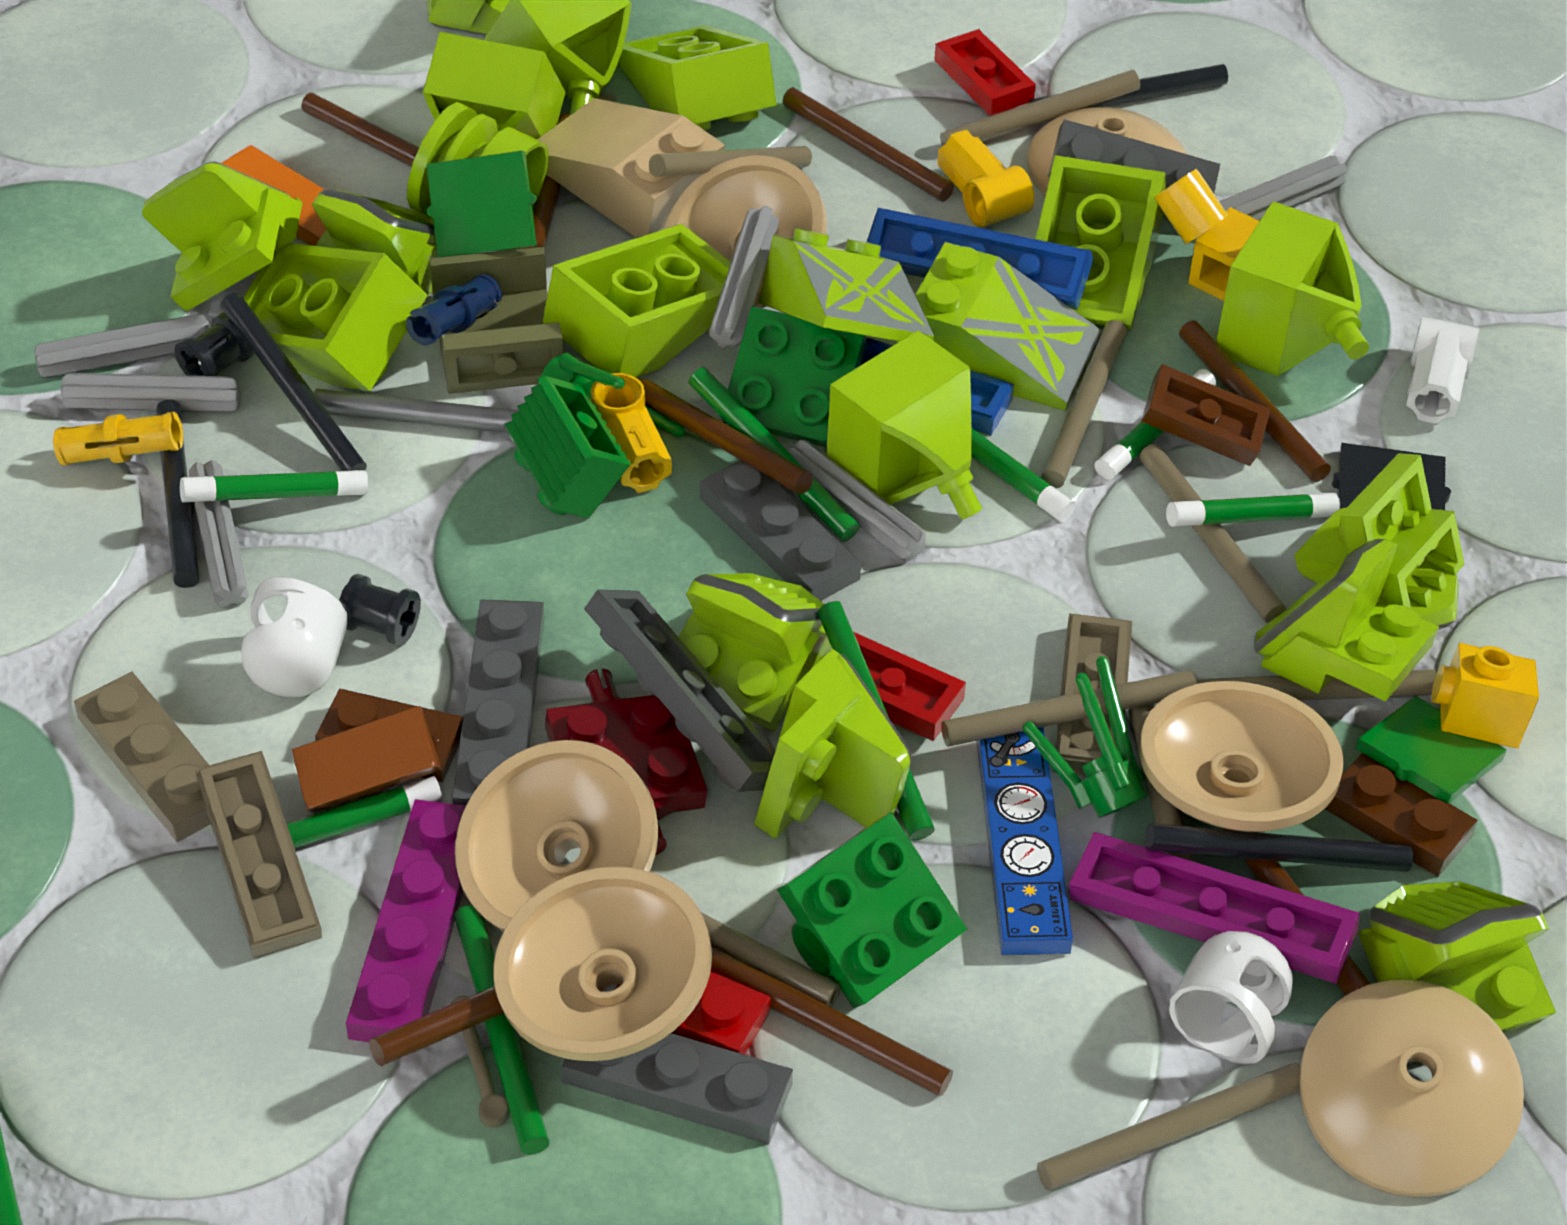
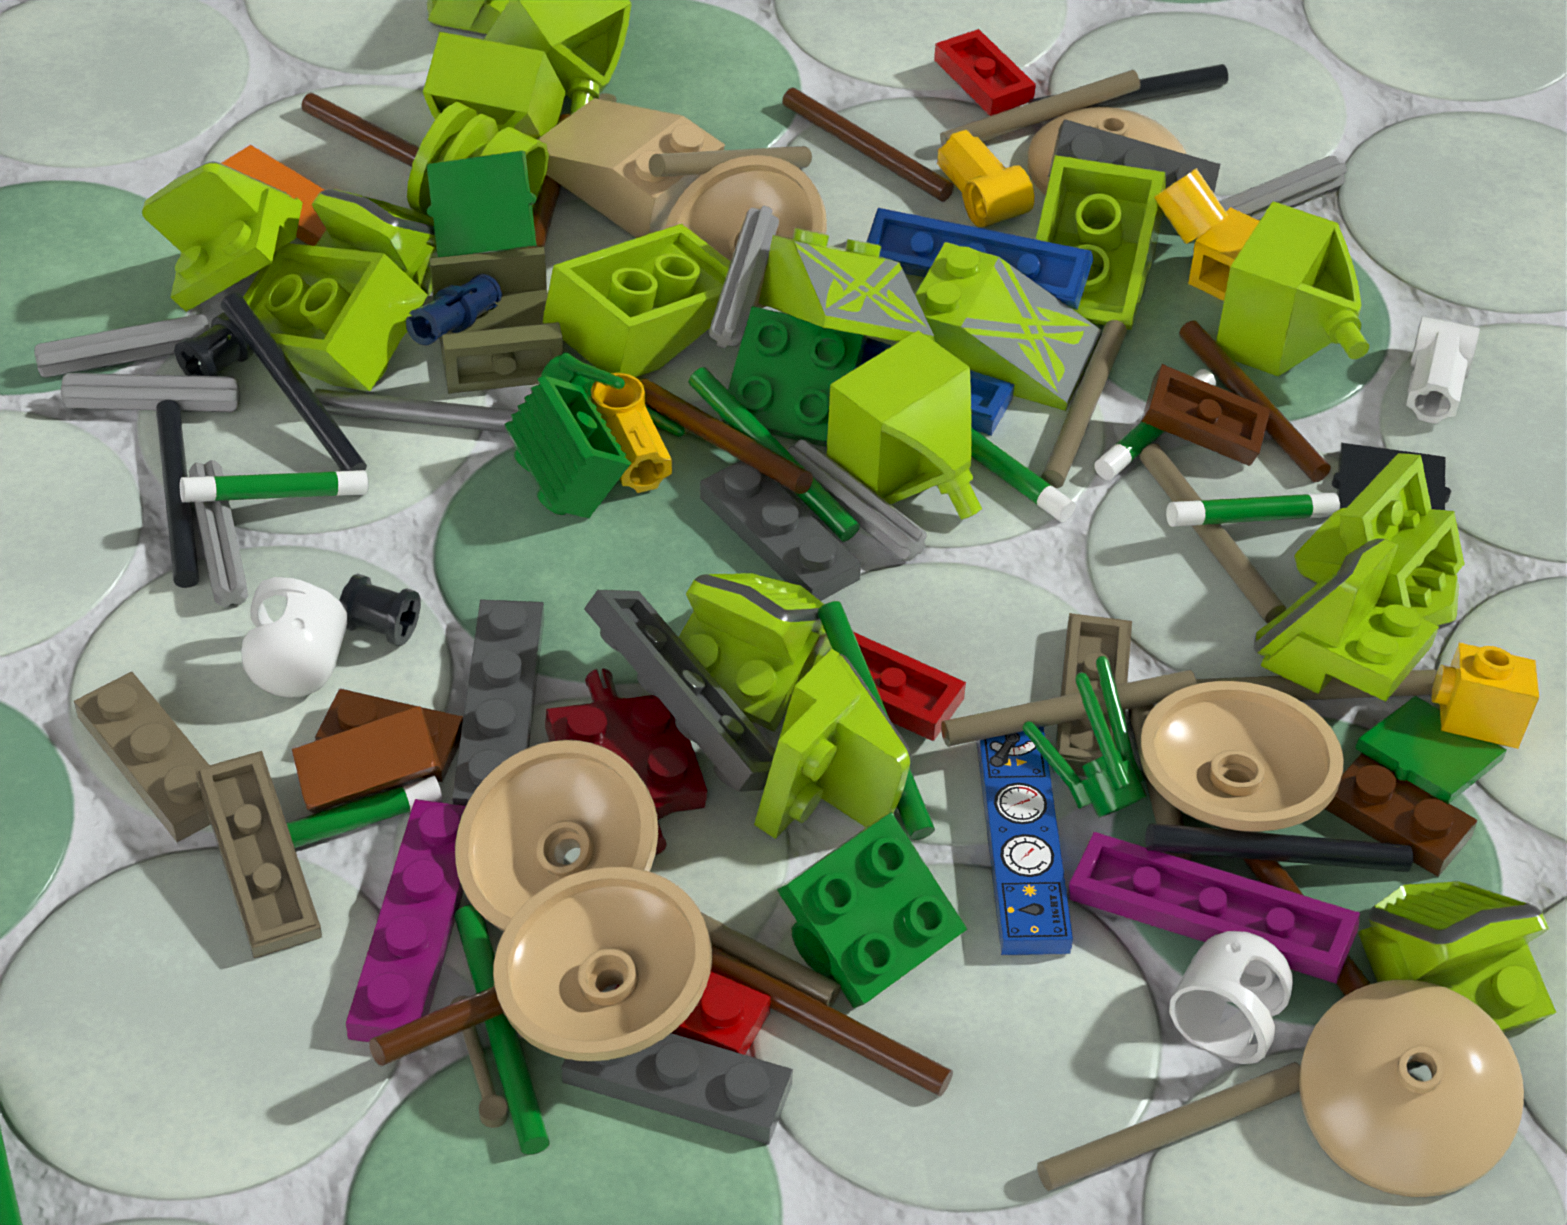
yellow pin [53,412,183,466] -> none
lime slope [618,25,777,130] -> none

